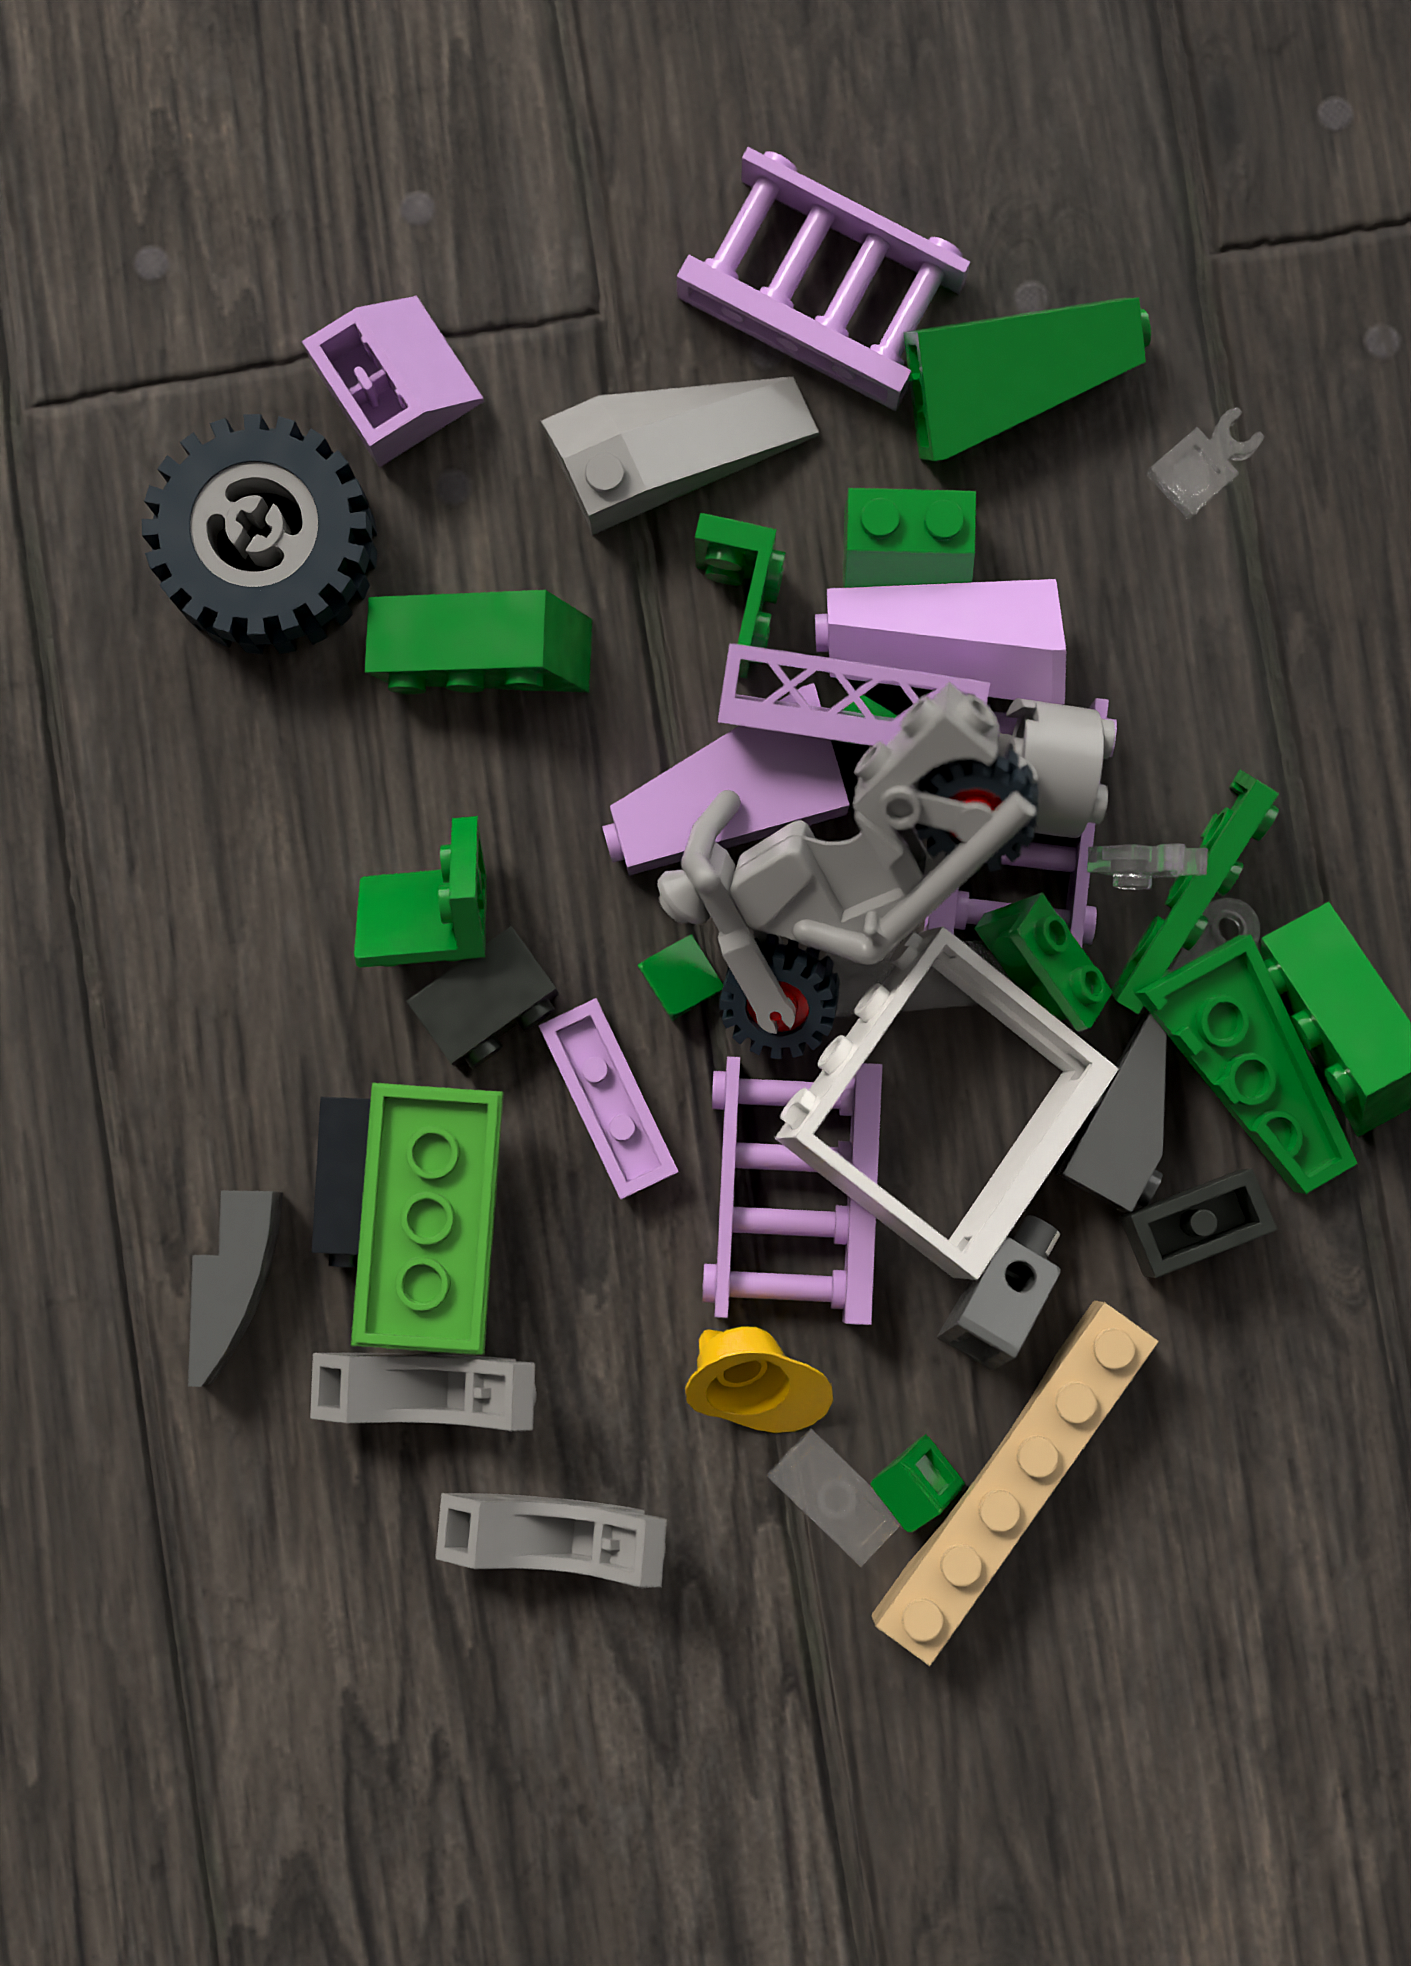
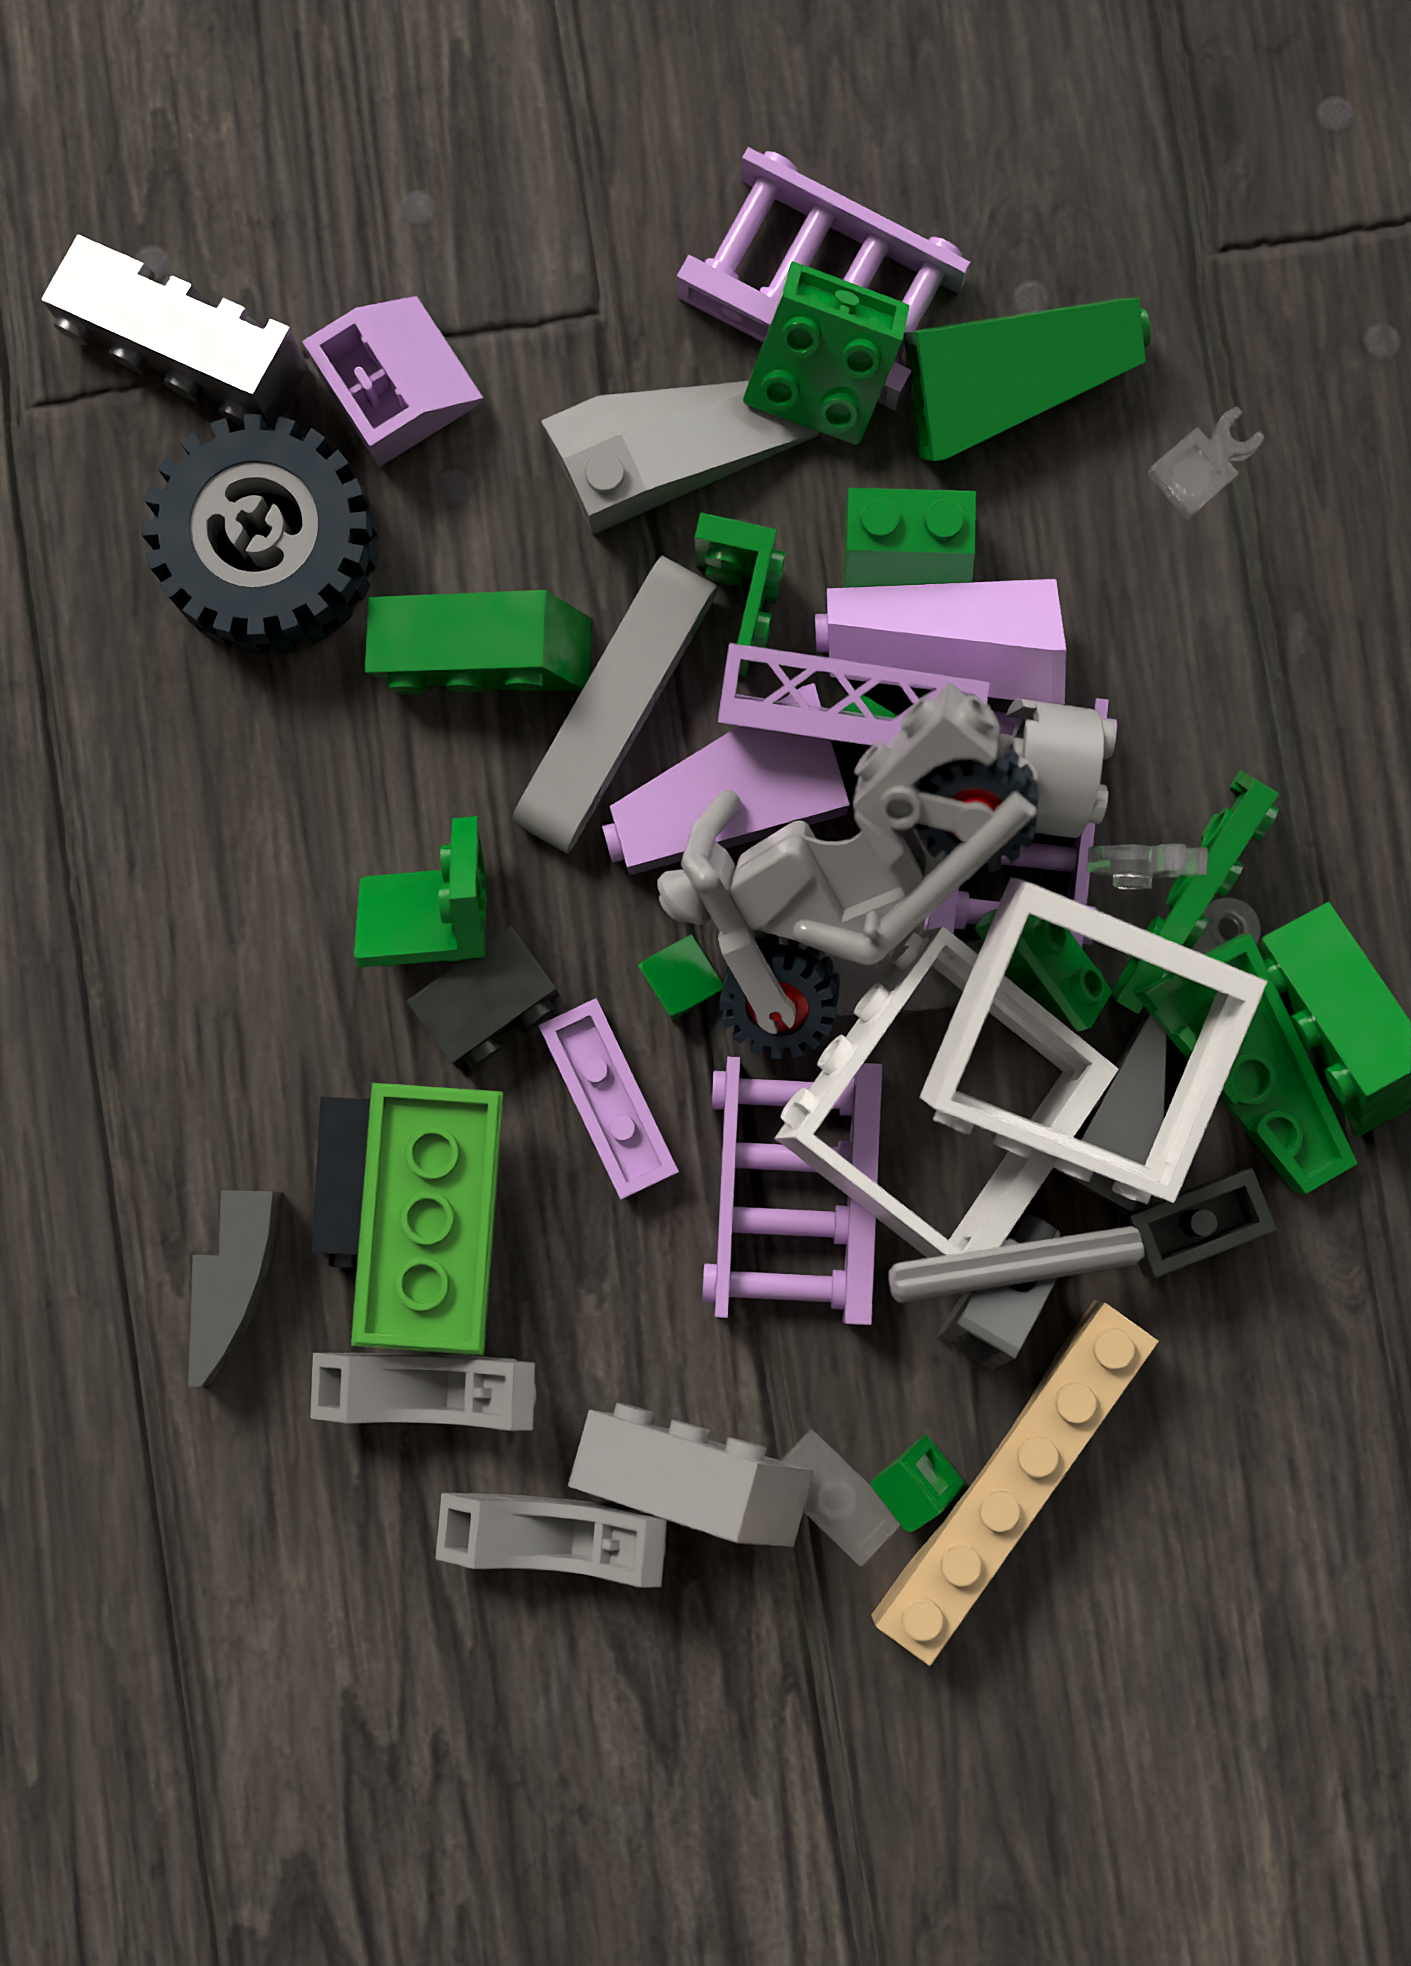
yellow piece [685,1327,833,1433] -> none
none -> wedge [41,235,308,429]
none -> light grey beam [511,556,718,853]
none -> light grey wedge [568,1403,814,1547]
none -> green bracket [743,261,910,444]
none -> light grey axle [889,1226,1144,1302]
none -> white window [920,877,1267,1204]

